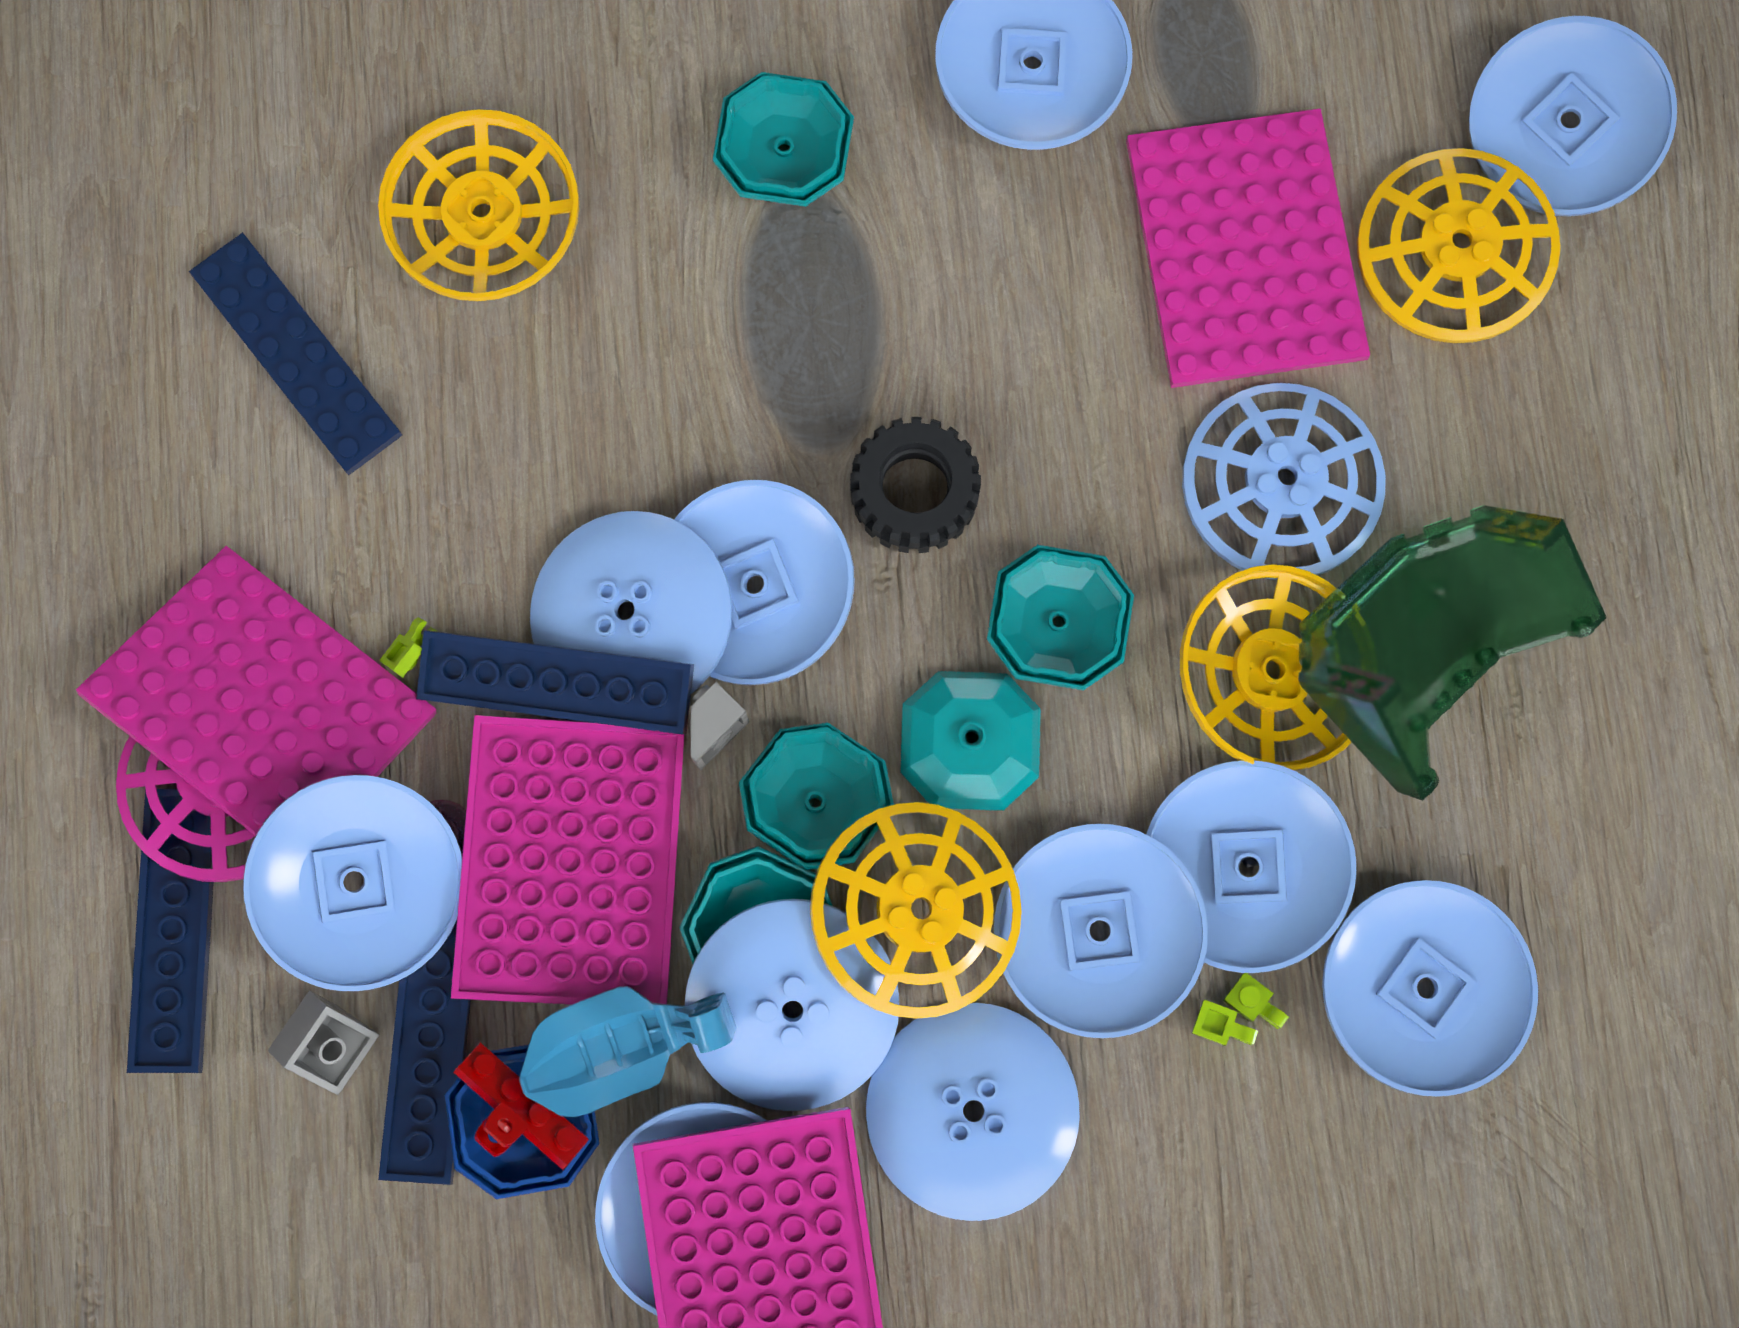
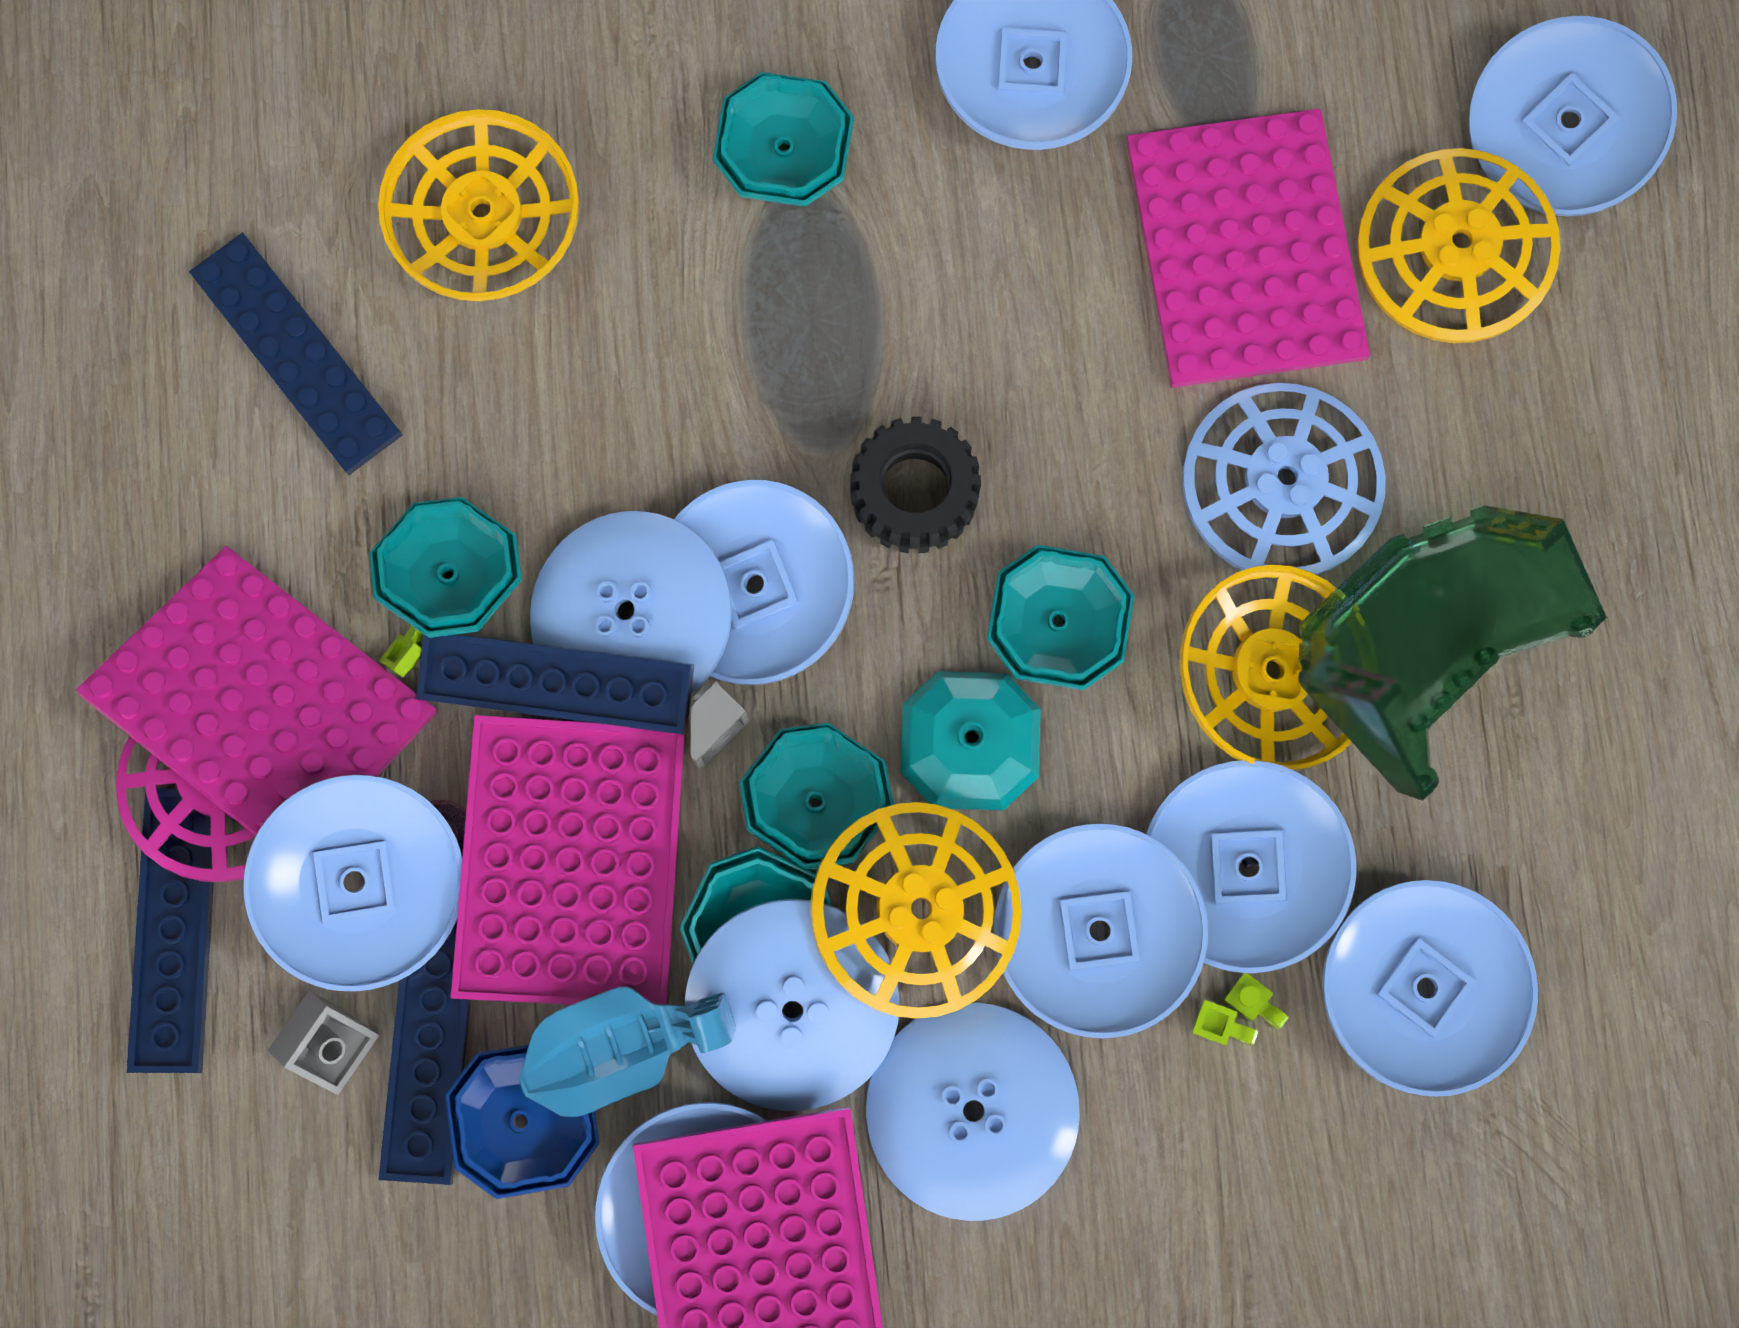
red plate [453,1042,589,1170] -> none
none -> teal rock [369,497,522,638]

